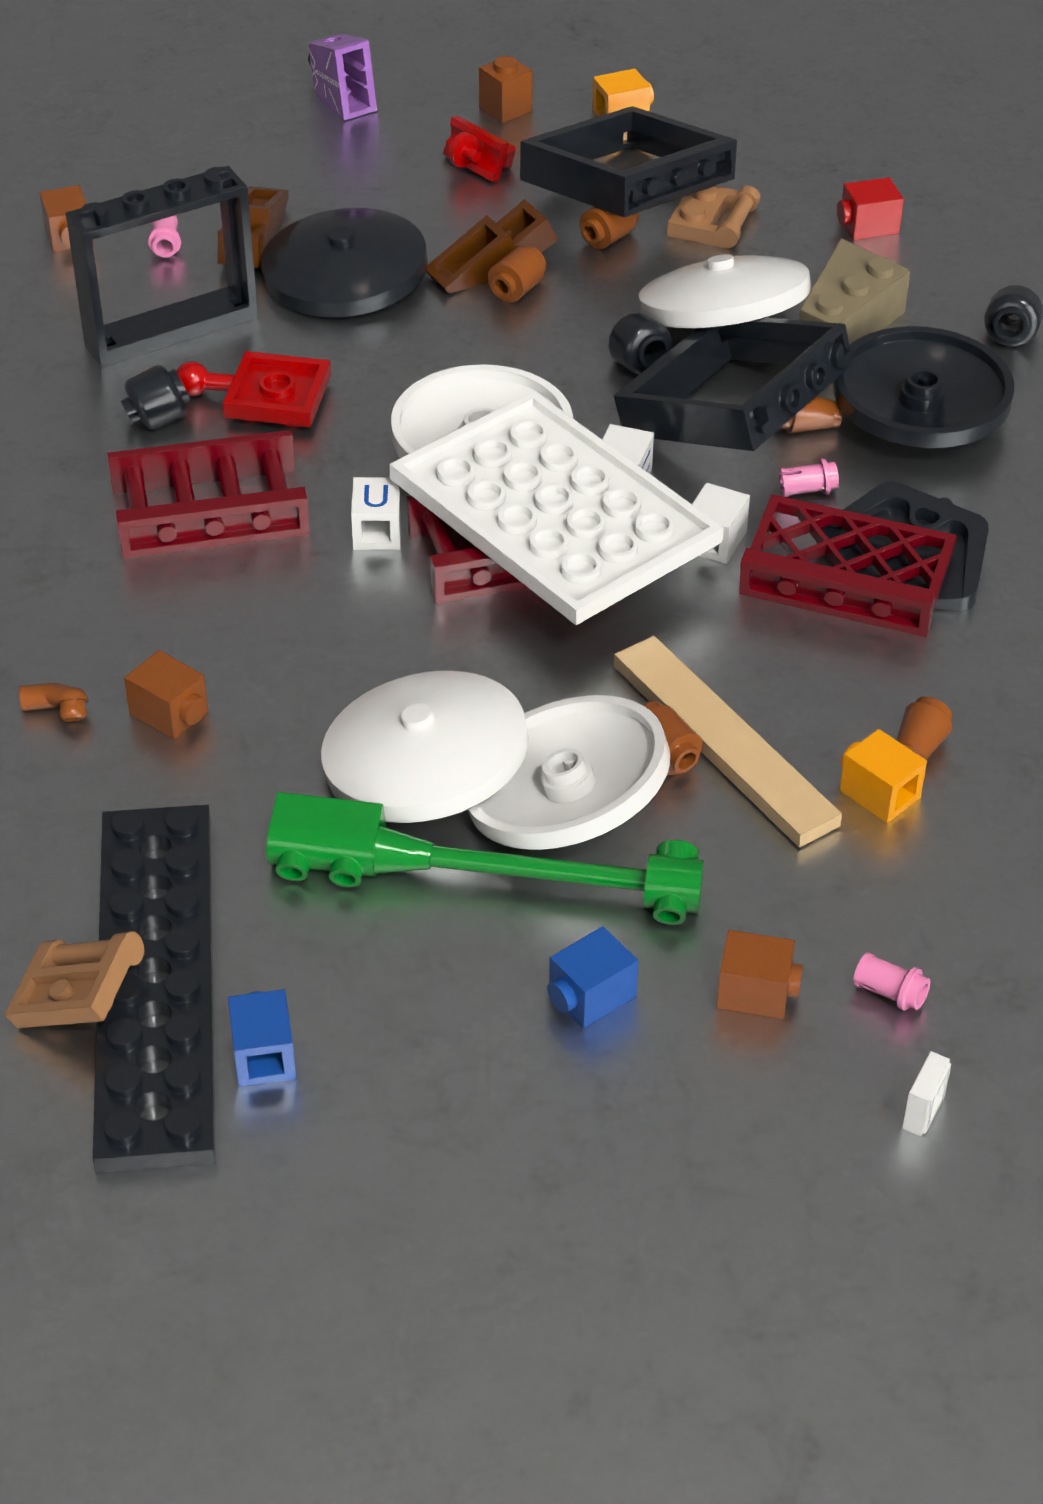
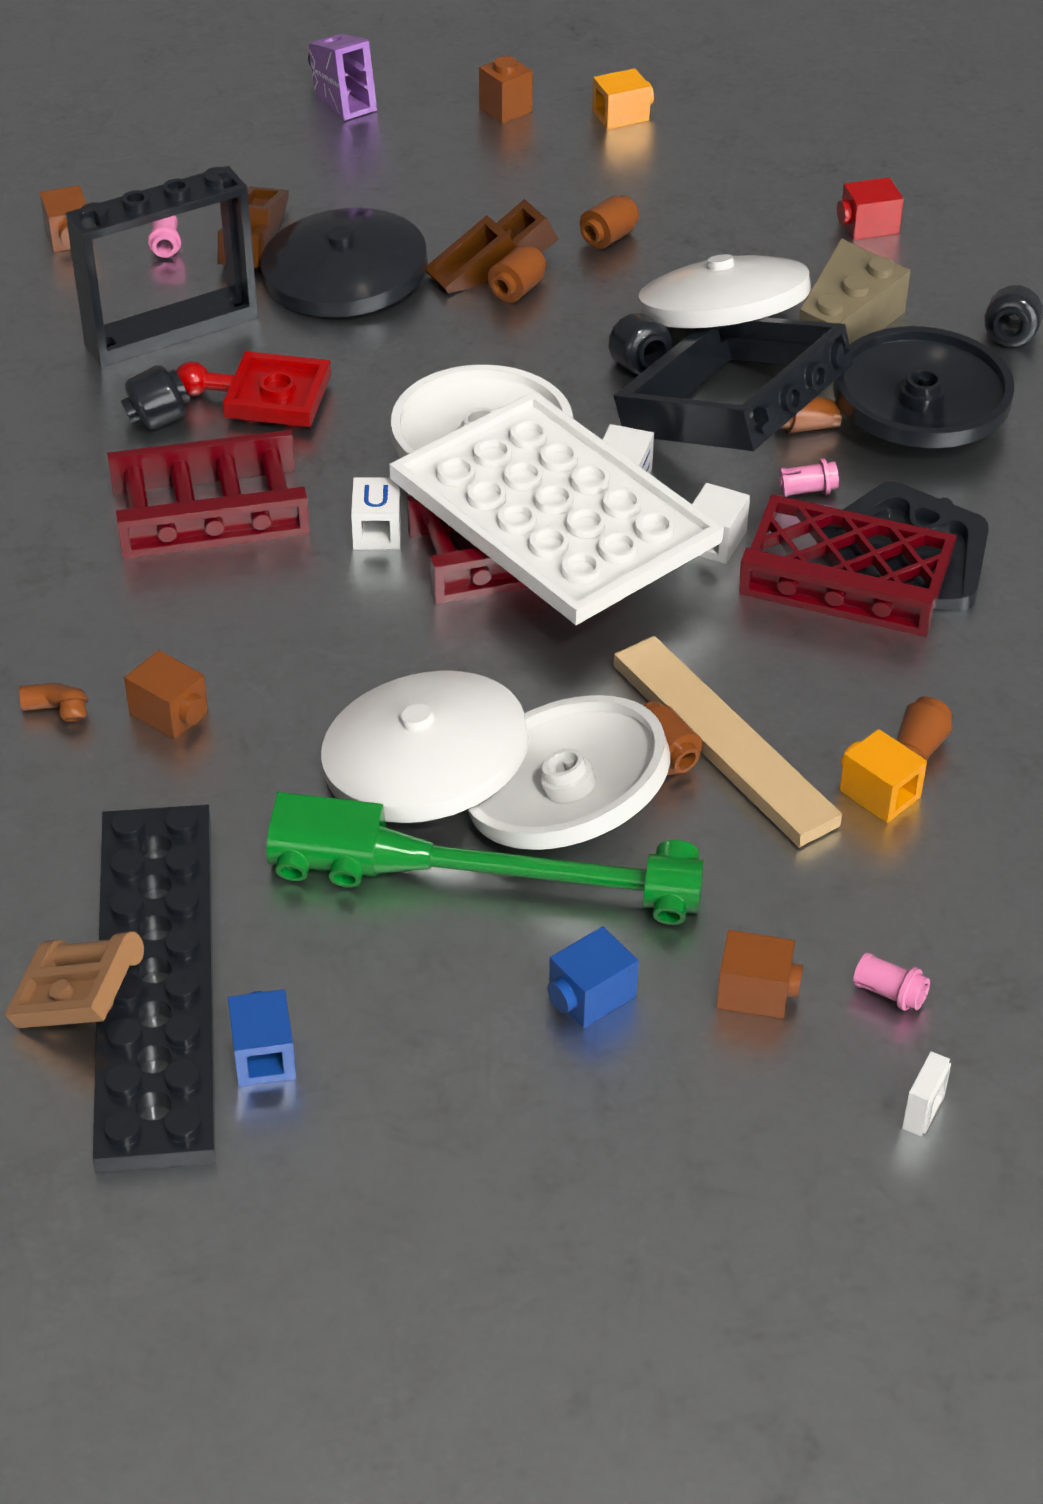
red hips [443,116,516,181] -> none
black window [520,106,737,217] -> none
medium nougat plate [667,185,761,248] -> none

